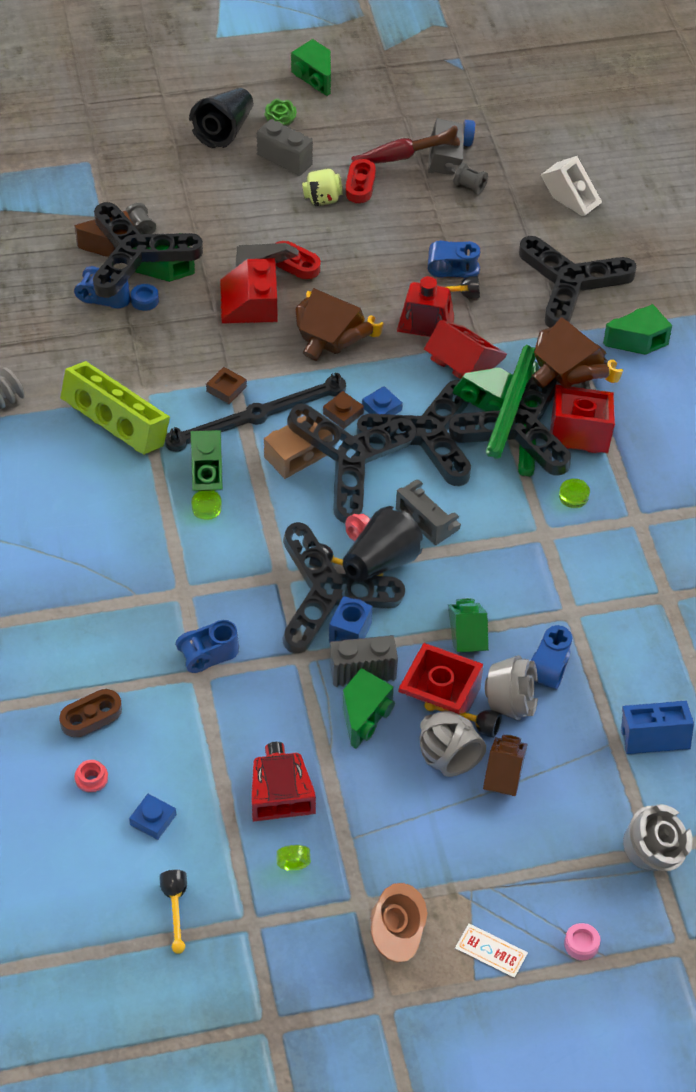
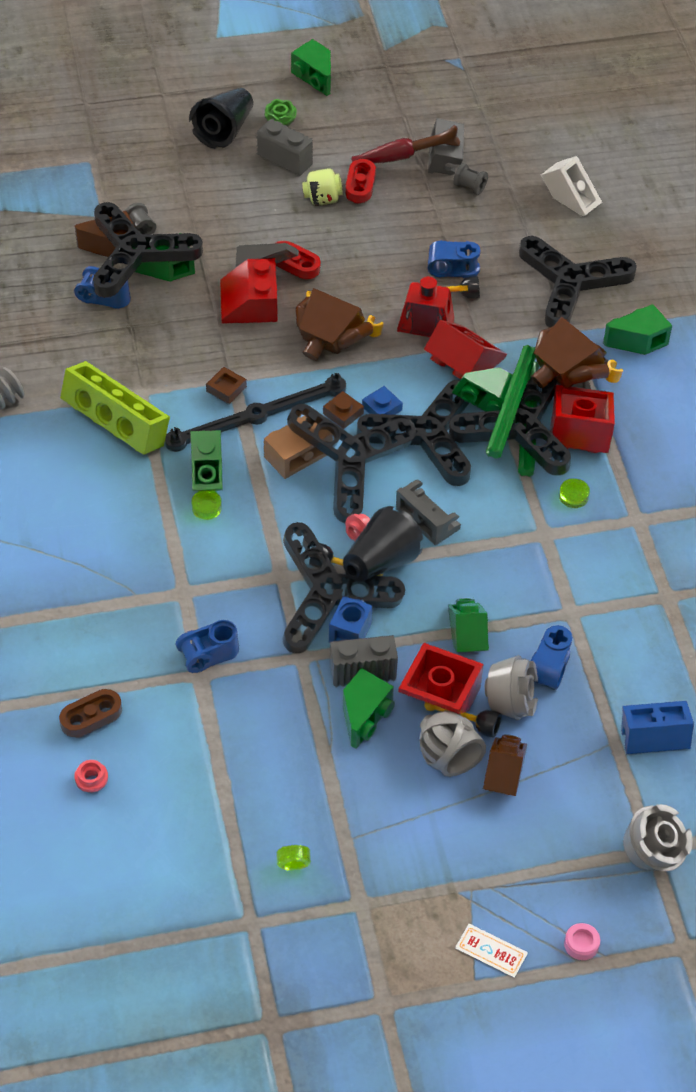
blue plate [129,794,176,840] -> none
blue tile [131,284,159,311] -> none
hinge [159,870,188,954] -> none
torso [251,741,316,822] -> none
nougat piece [371,883,427,963] -> none
blue tile [463,119,475,147] -> none

